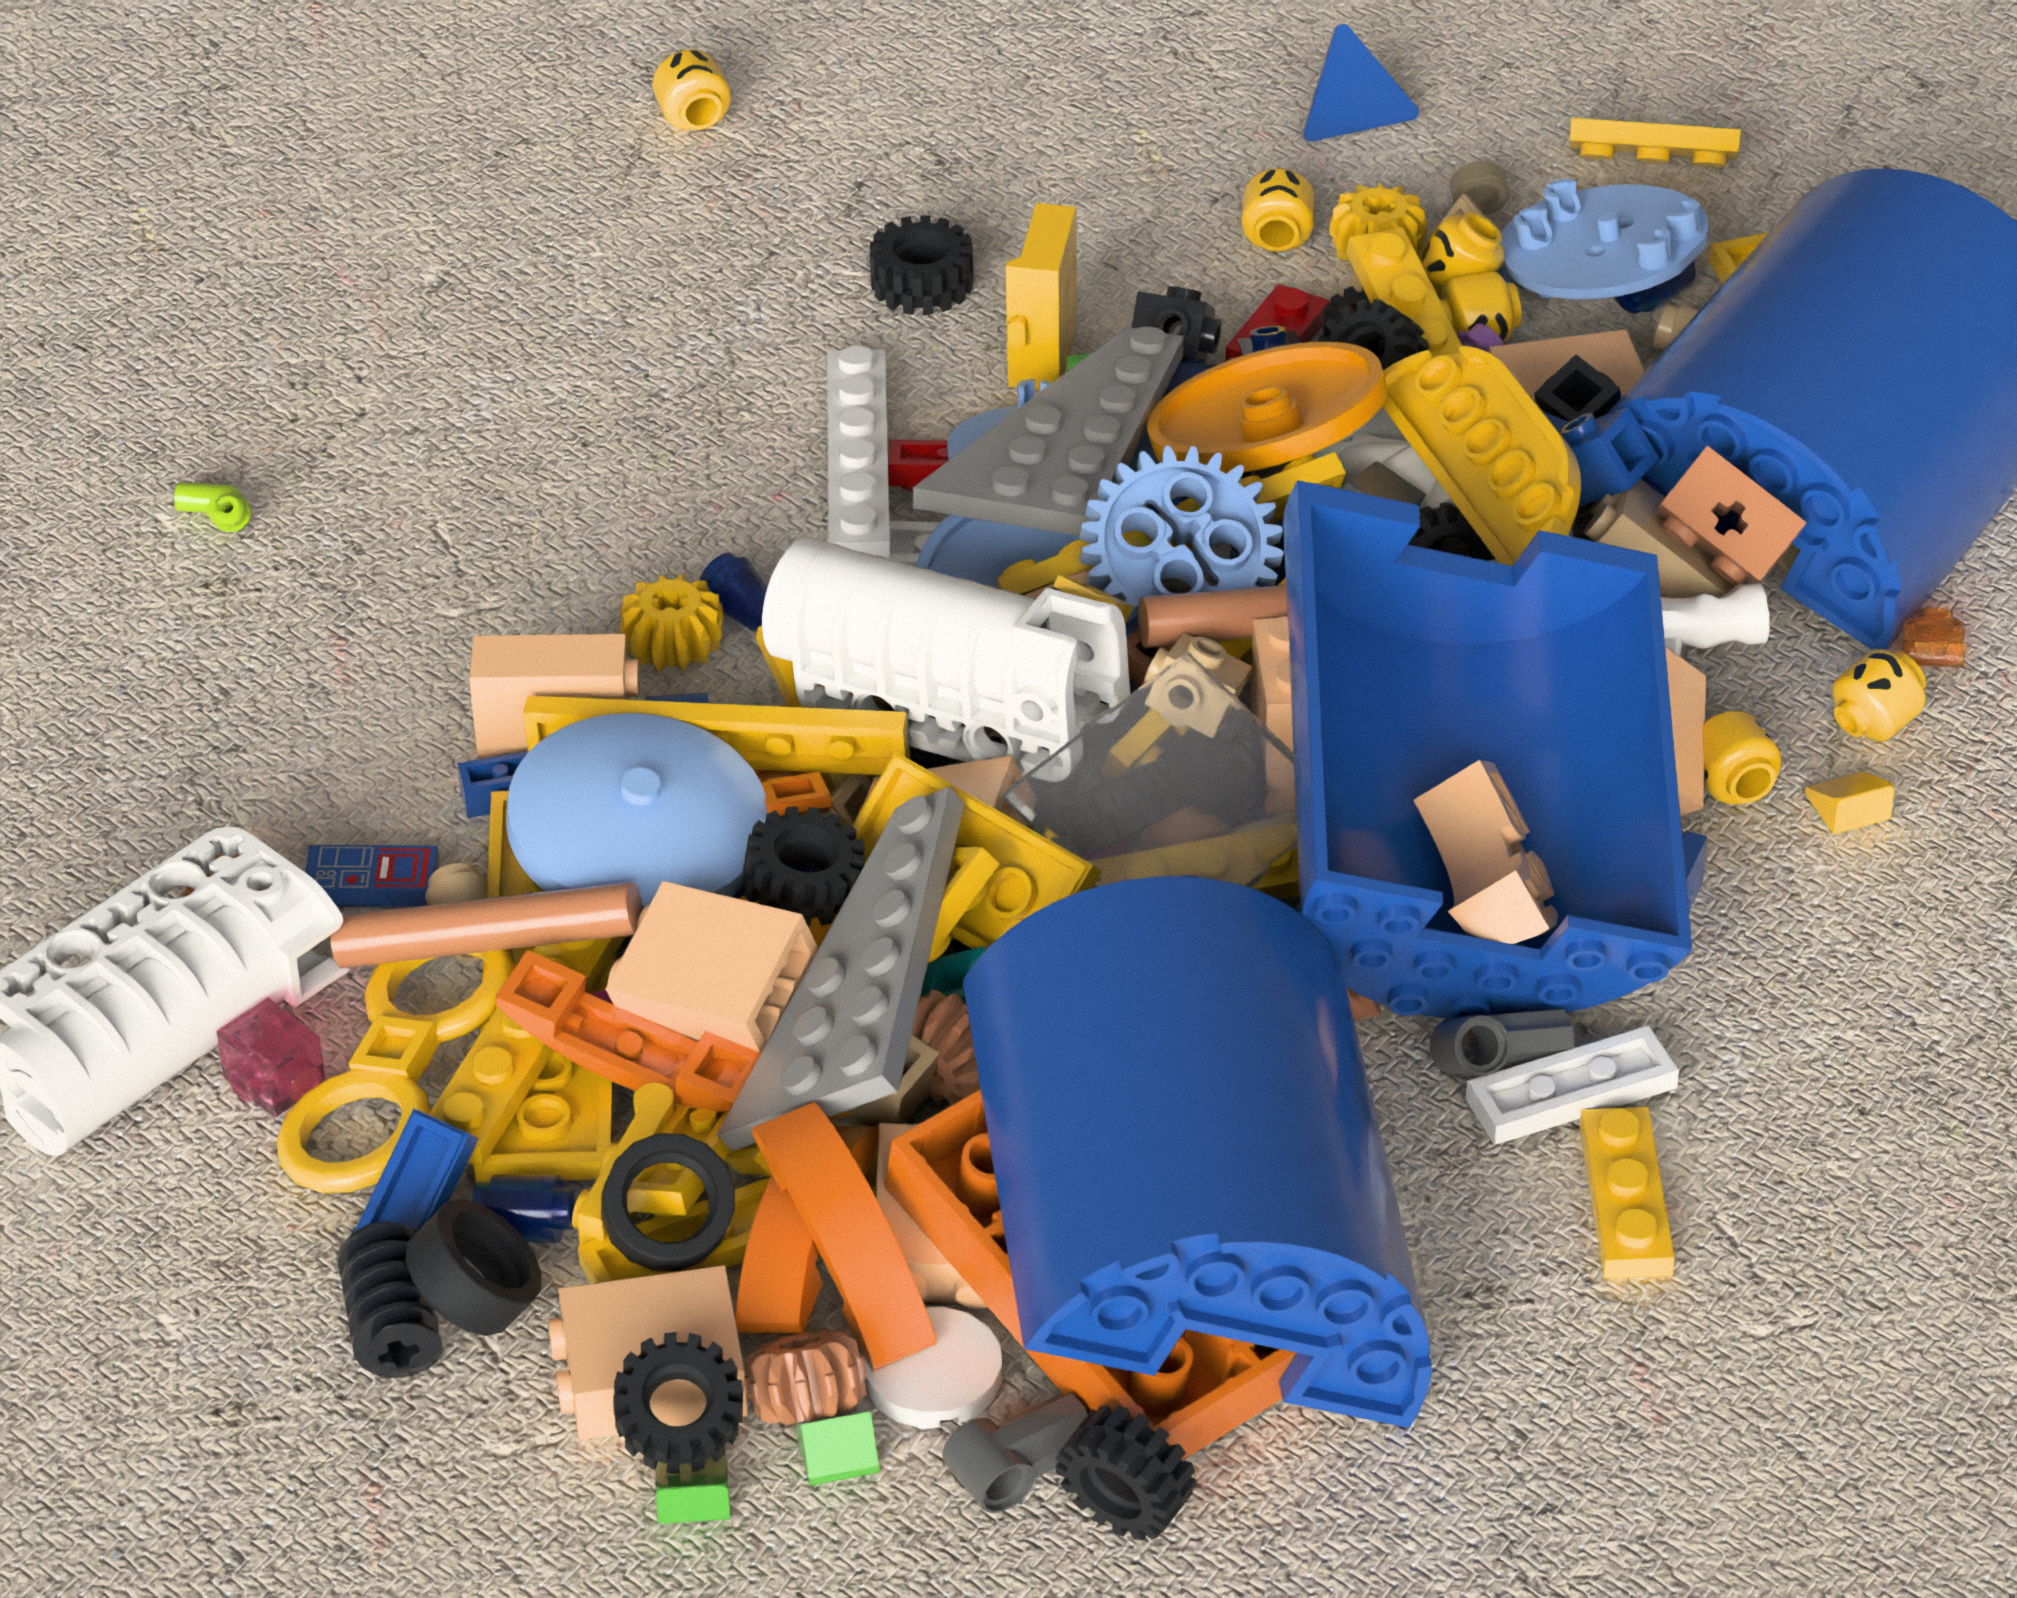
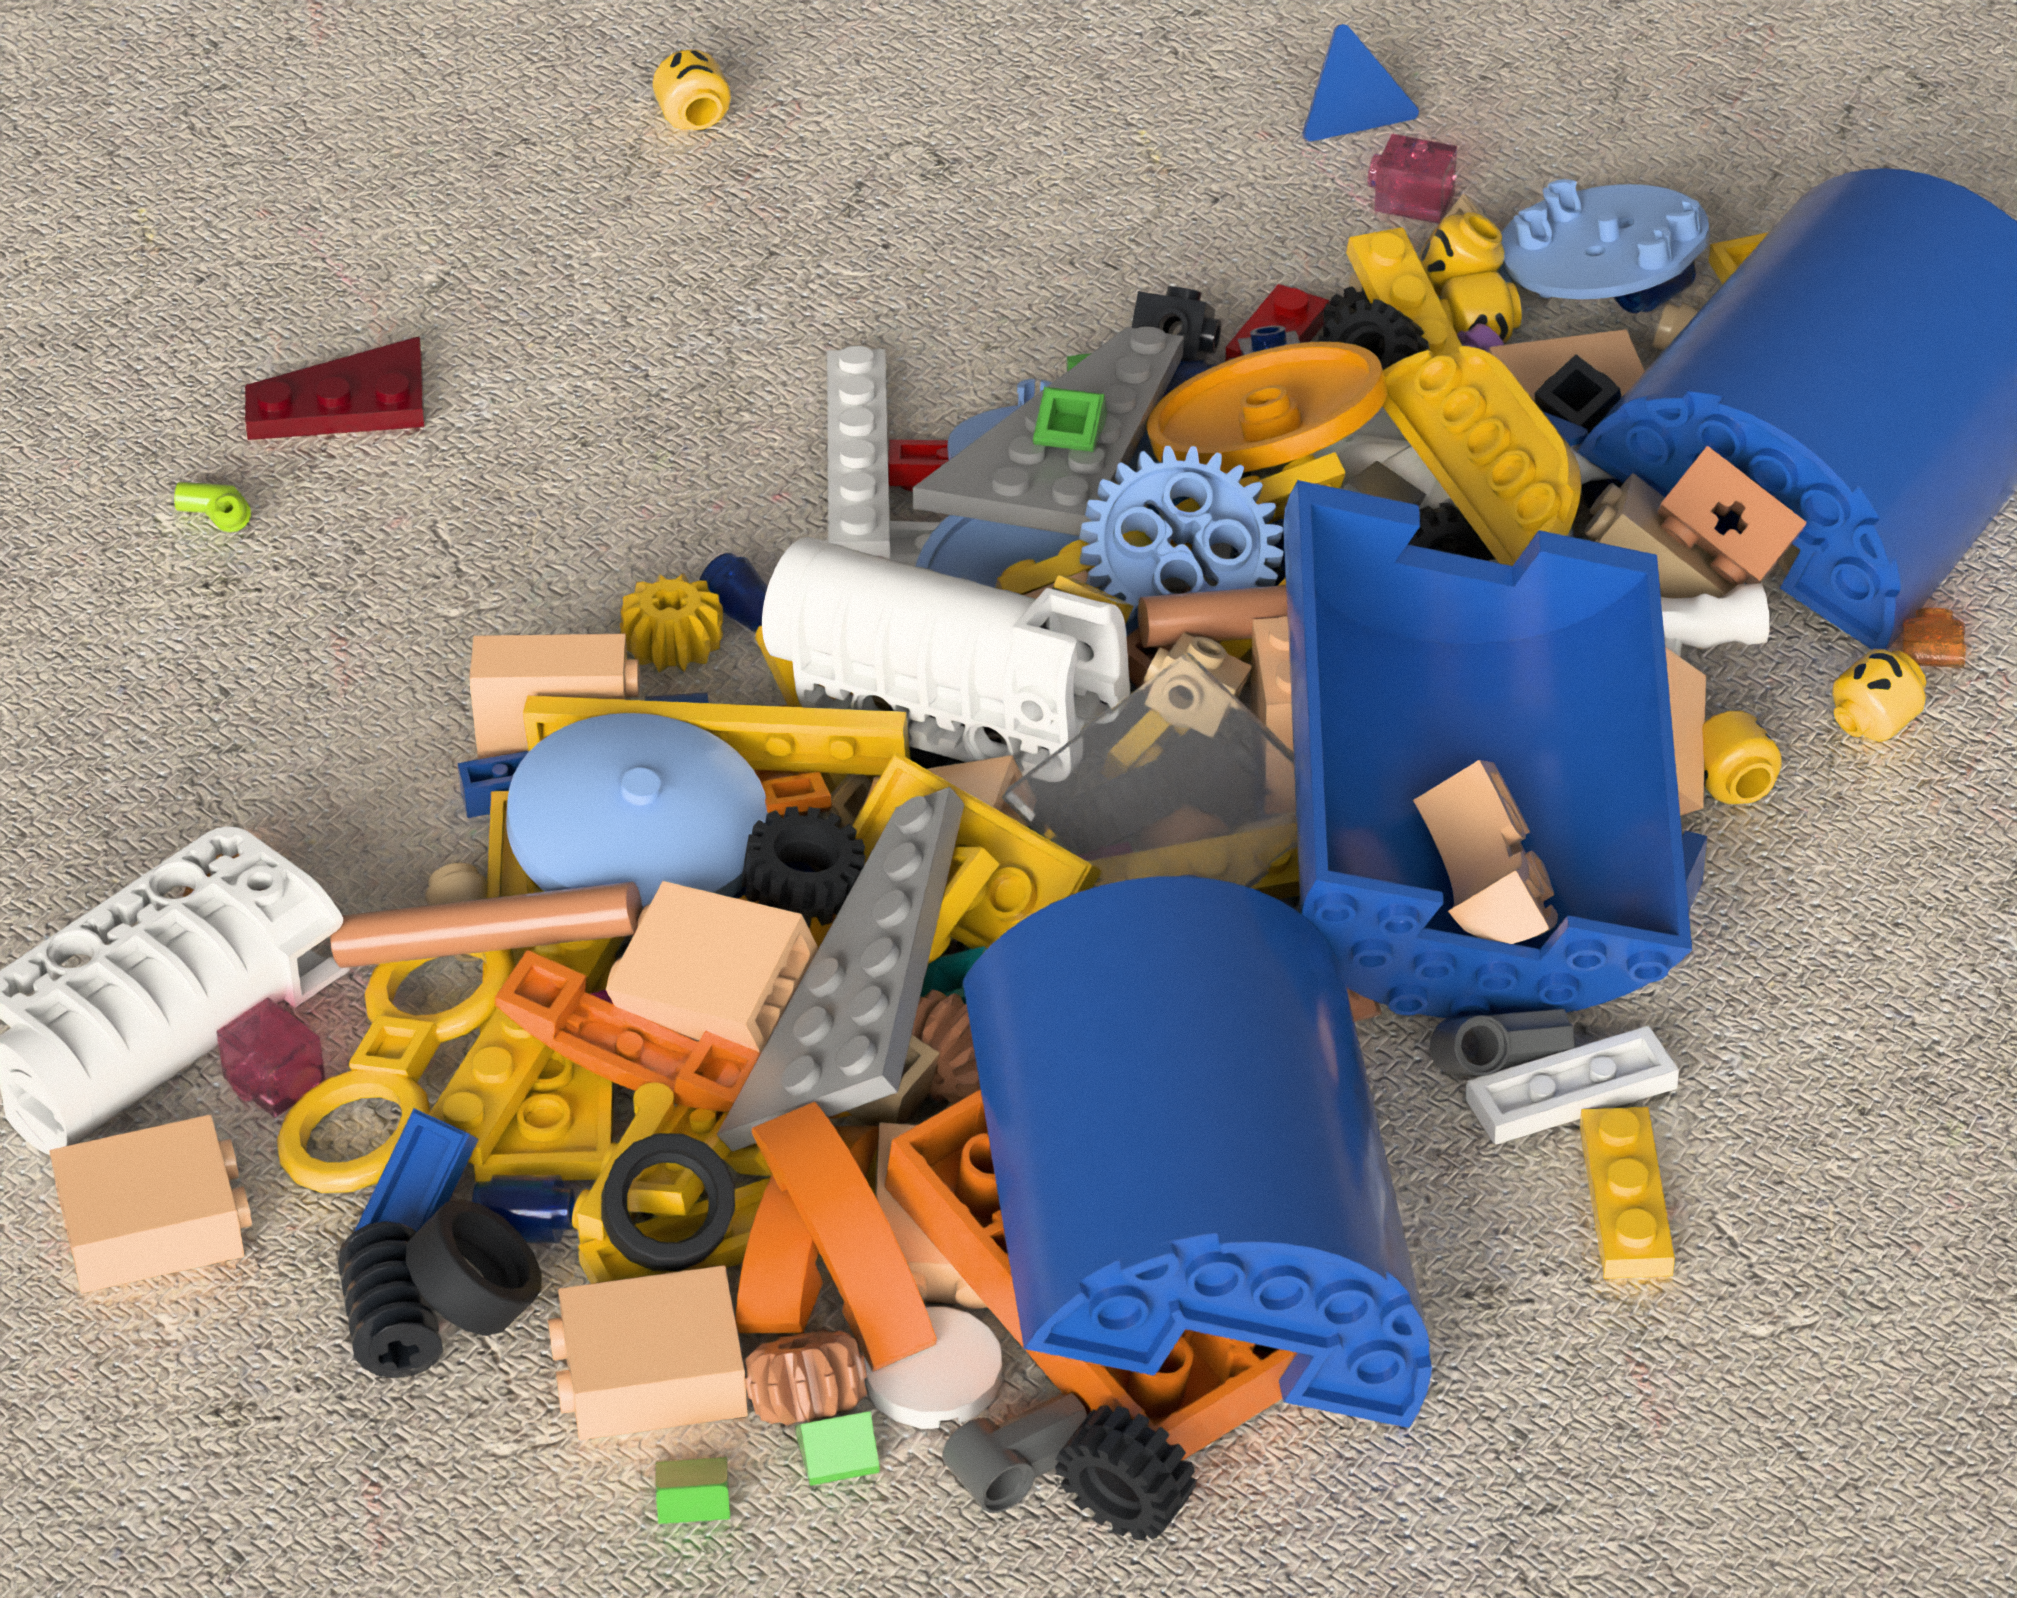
blue tile [305,845,439,907] -> none
black tyre [613,1332,743,1474] -> none
black tyre [869,215,974,315] -> none
yellow container [1006,203,1077,390] -> none
yellow head [1241,168,1316,252] -> none
yellow gear [1330,182,1427,261] -> none
dark tan tile [1450,161,1509,215] -> none
blue brick [1560,407,1659,507] -> none
yellow plate [1570,118,1741,168] -> none
yellow slope [1805,771,1895,835] -> none
none -> light nougat brick [49,1114,252,1293]
none -> dark red wing [245,336,425,440]
none -> bright green slope [1033,387,1107,452]
none -> clear pink brick [1368,134,1457,224]

